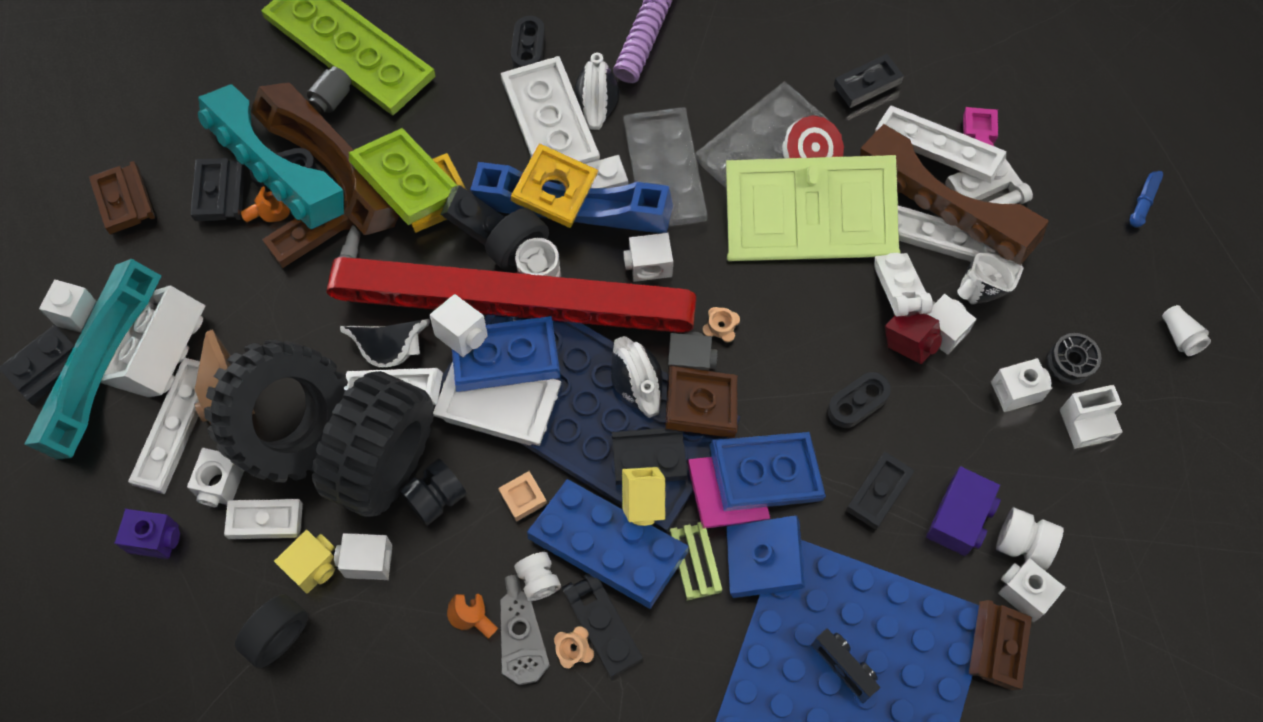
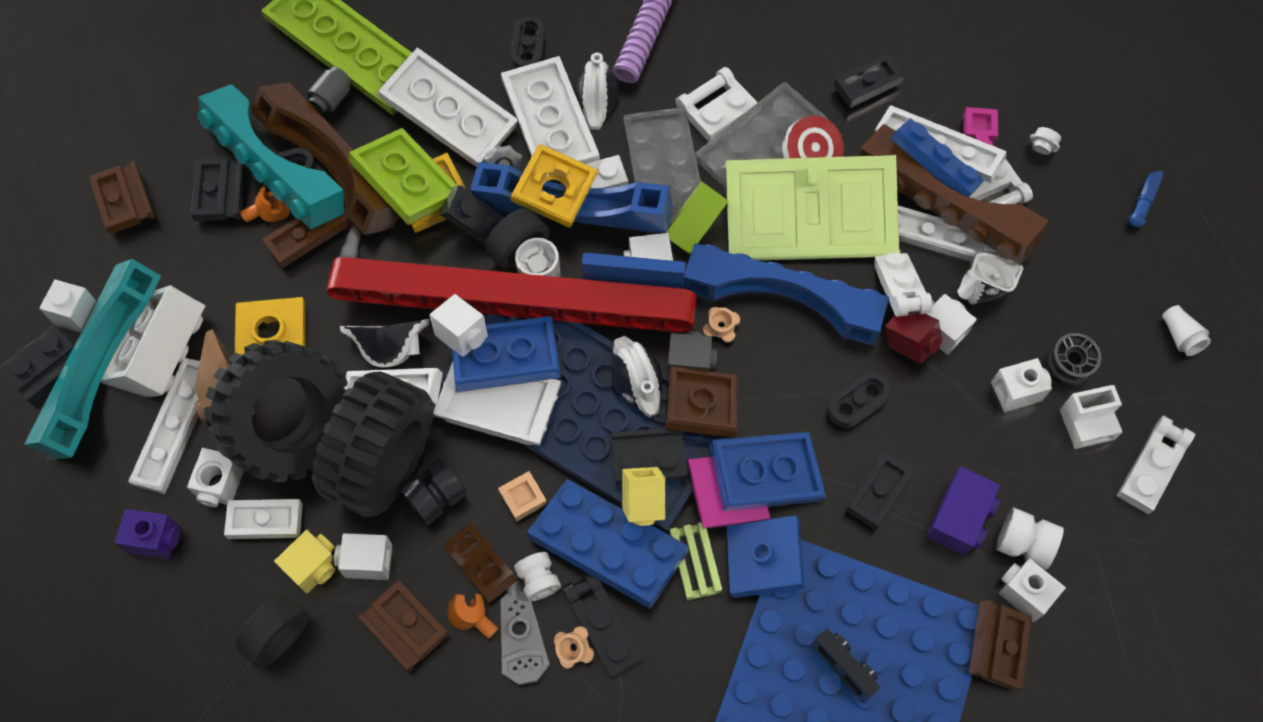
none -> yellow piece [235,297,305,355]
none -> reddish brown plate [358,580,449,672]
none -> white plate [378,48,518,167]
none -> reddish brown slope [442,523,518,603]
none -> light grey piece [484,145,523,171]
none -> blue tile [582,253,686,289]
none -> lime tile [667,181,729,254]
none -> white plate [675,67,759,143]
none -> blue arch [683,243,889,346]
none -> blue plate [890,118,984,197]
none -> white plate [1030,127,1061,155]
none -> white plate [1117,415,1195,515]

